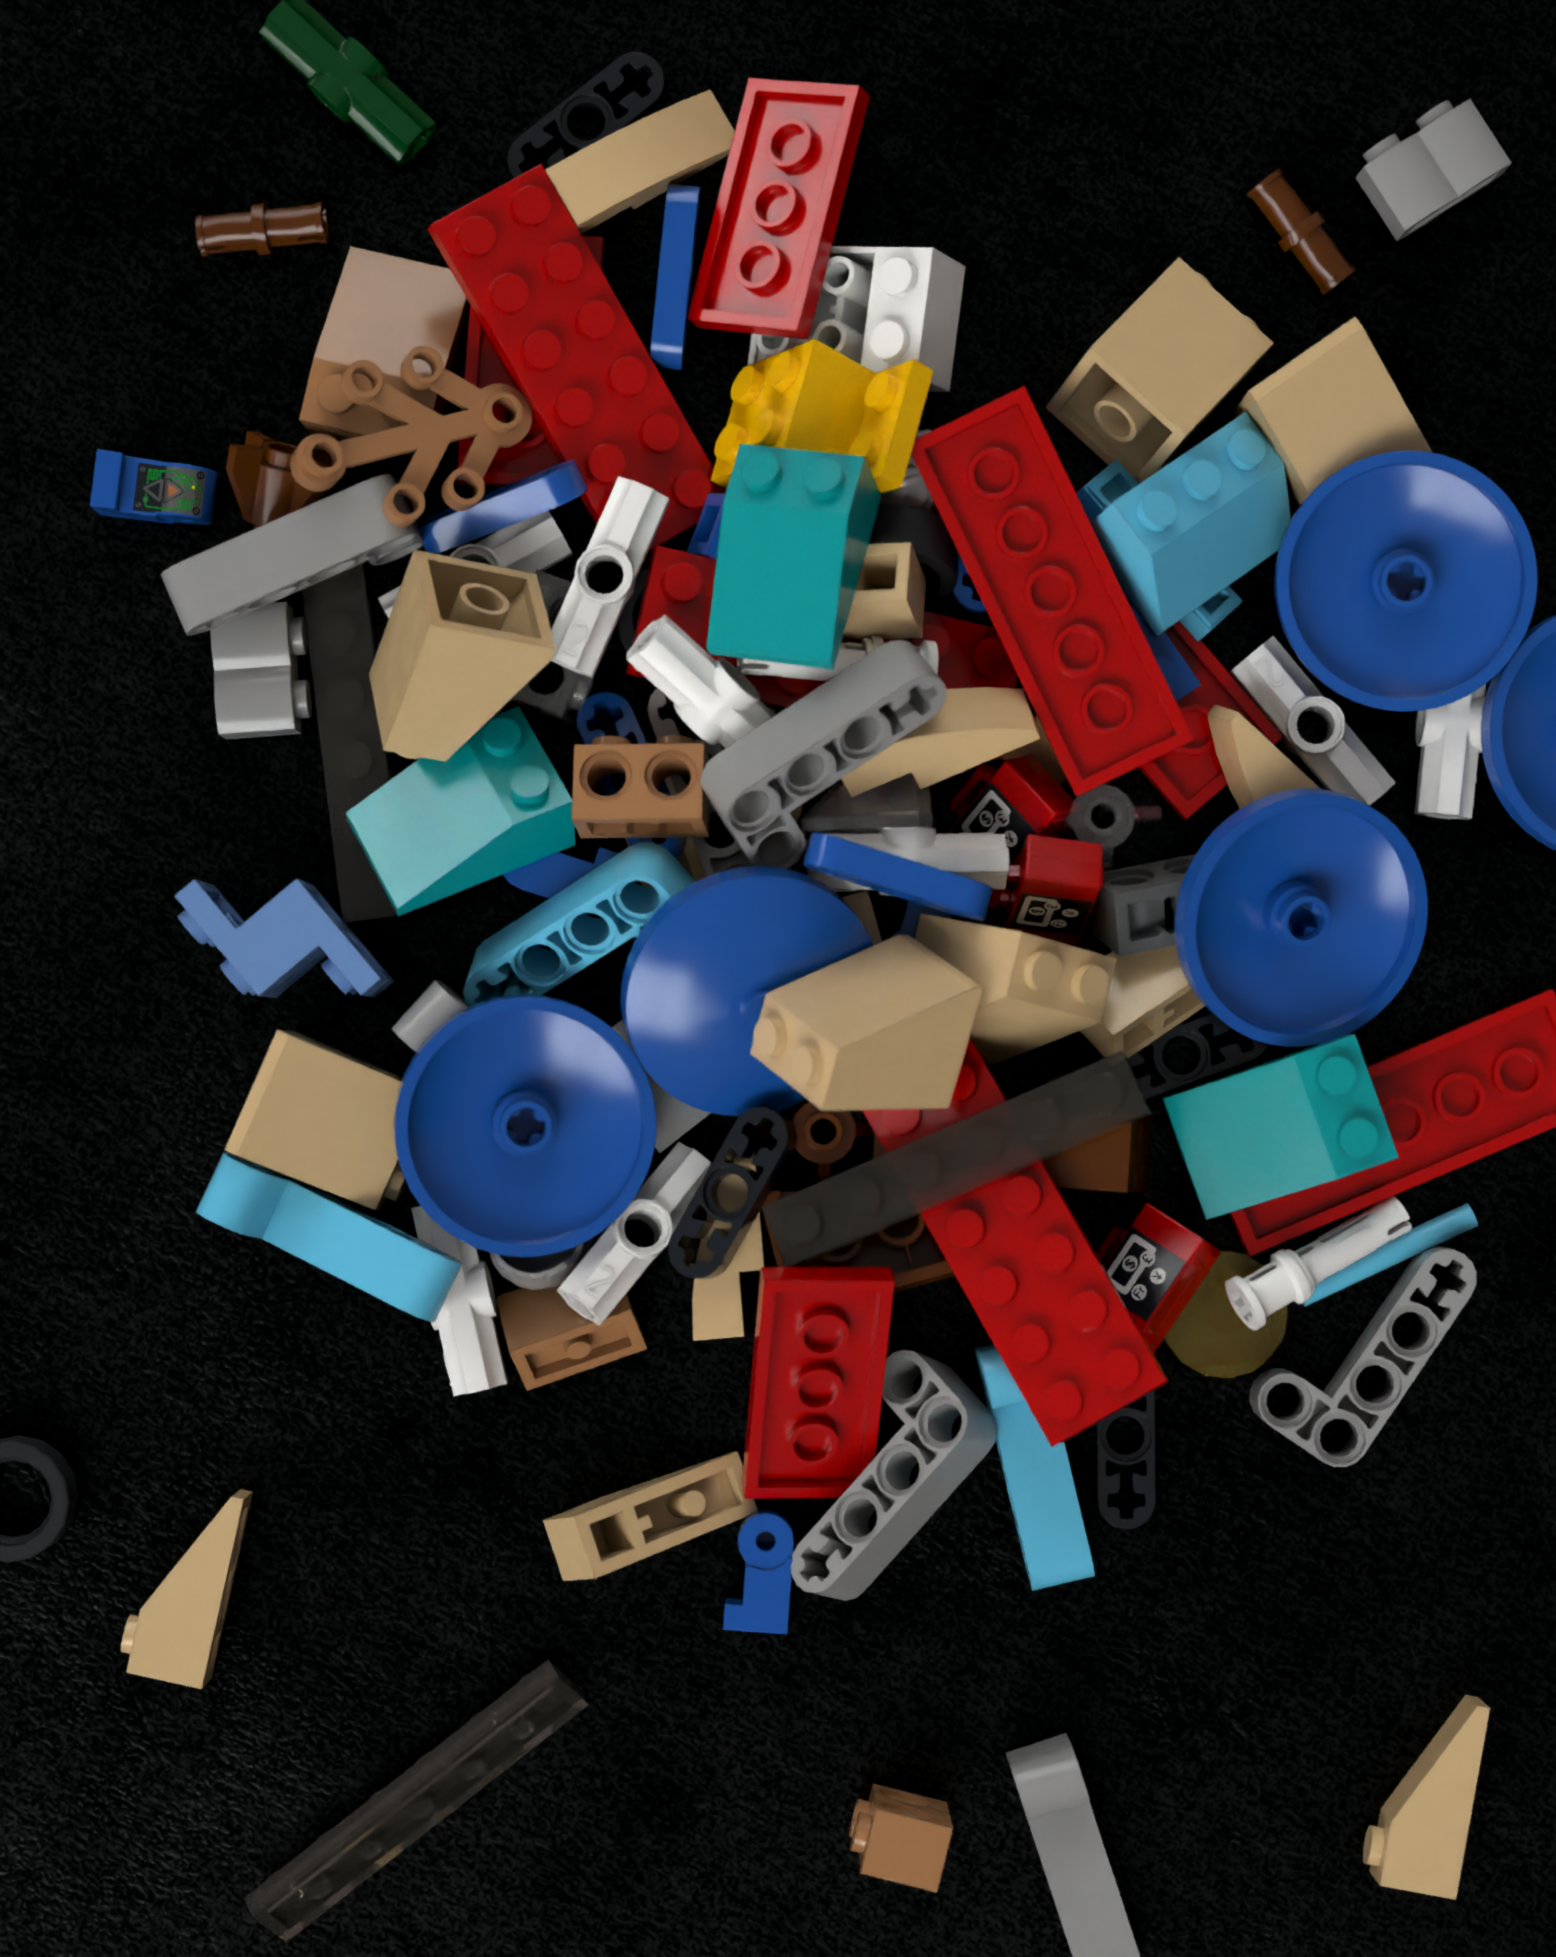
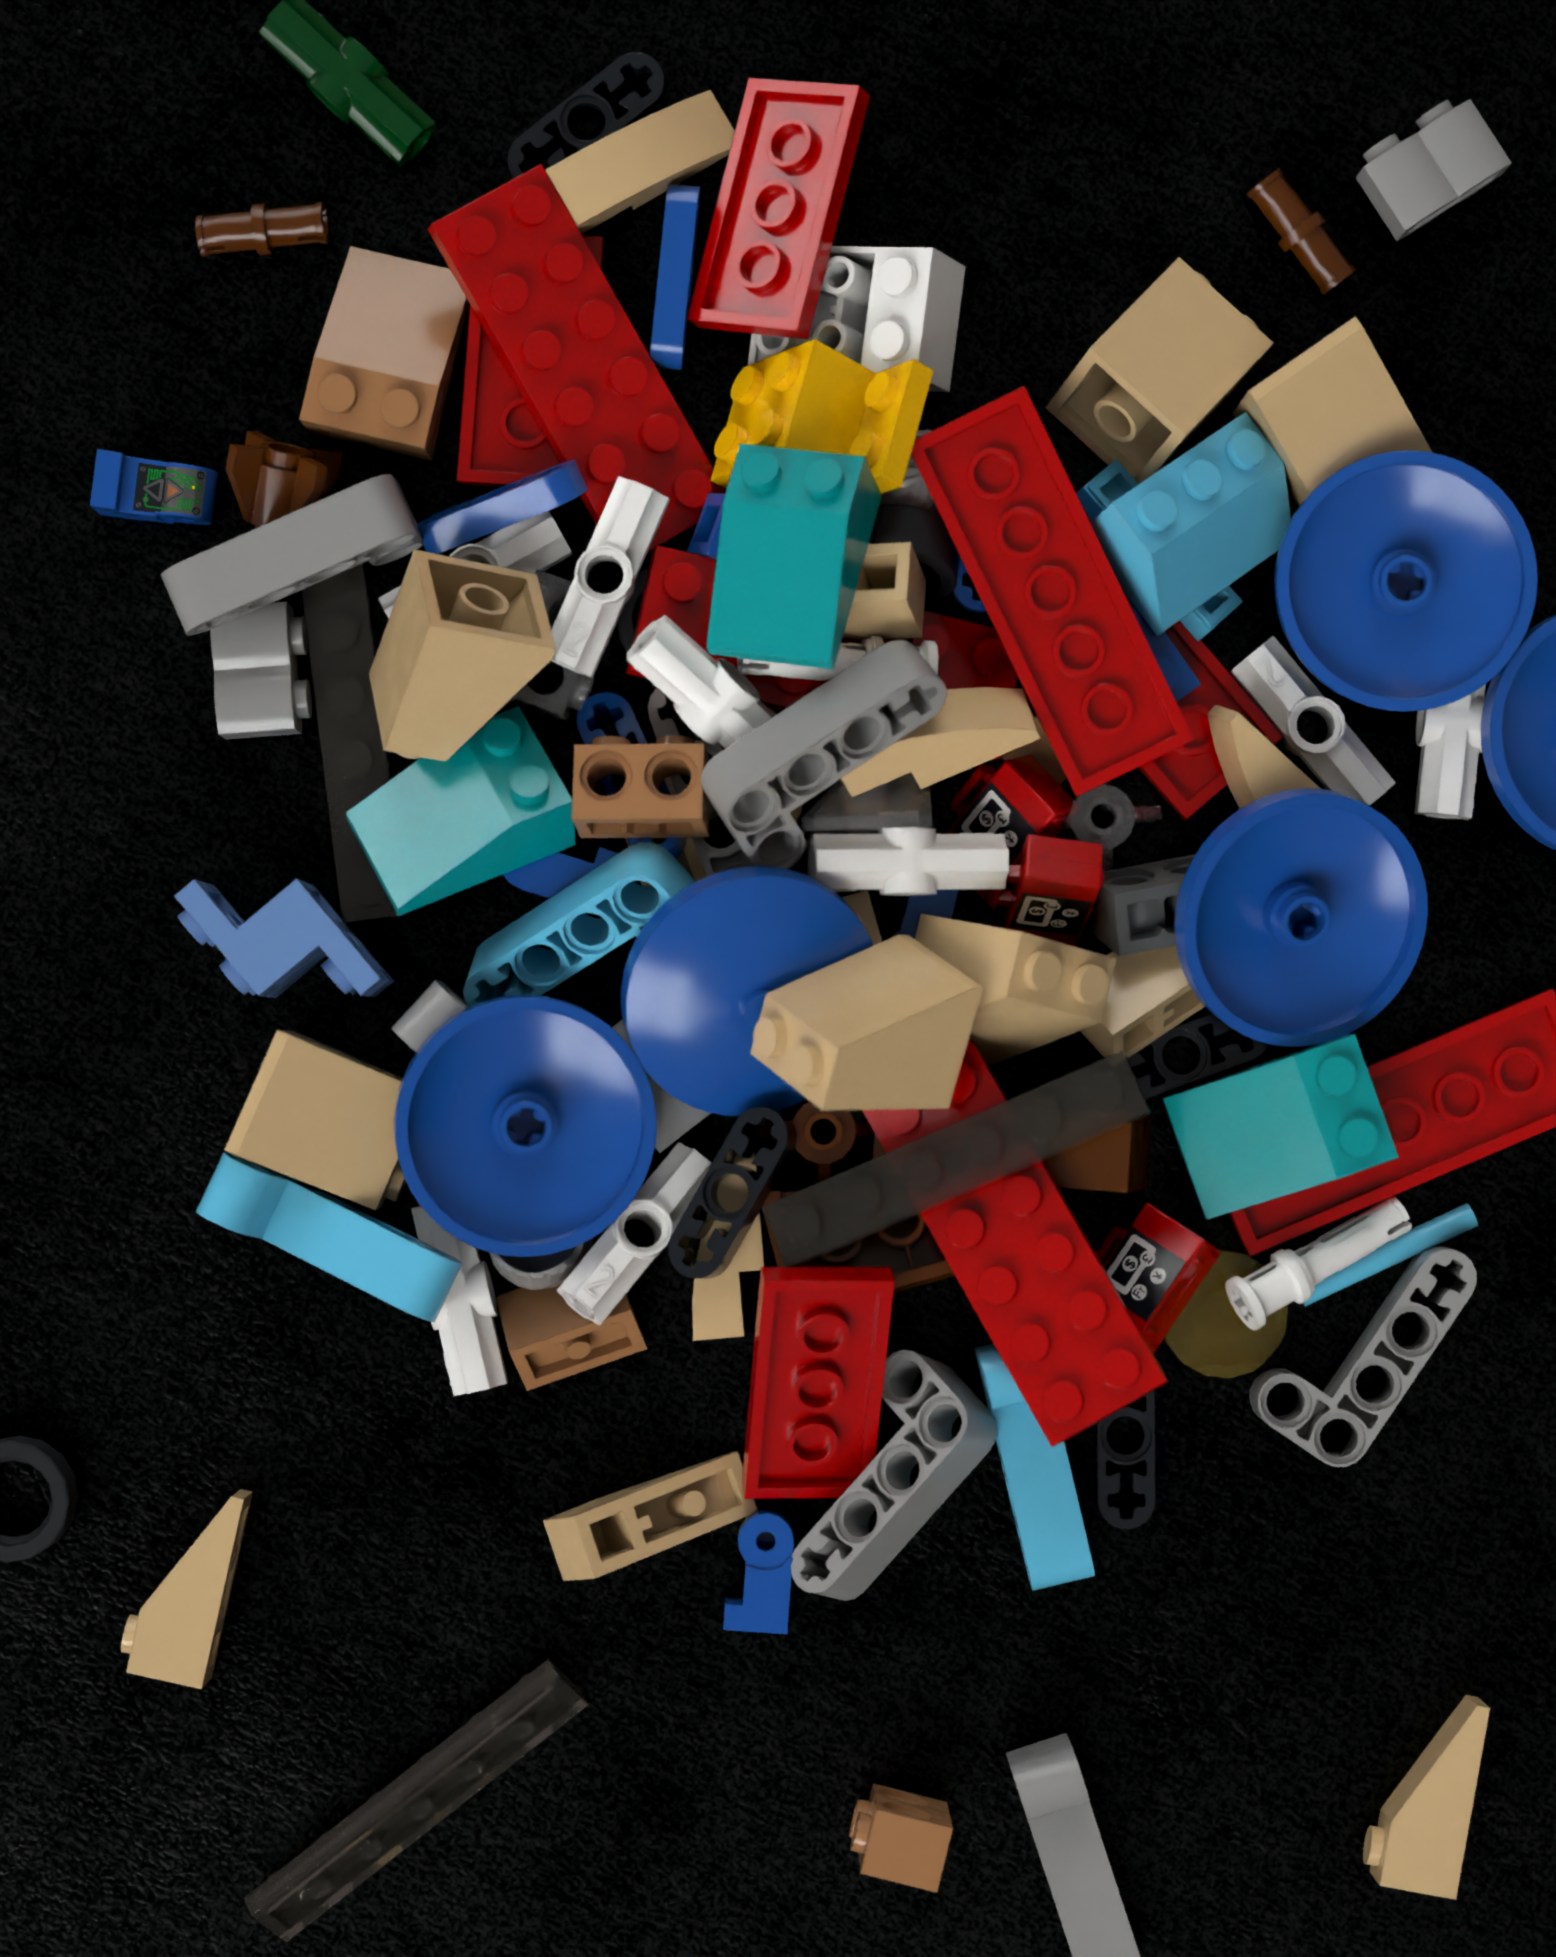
medium nougat plant [290,345,532,527] -> none
blue beam [803,832,993,921] -> none

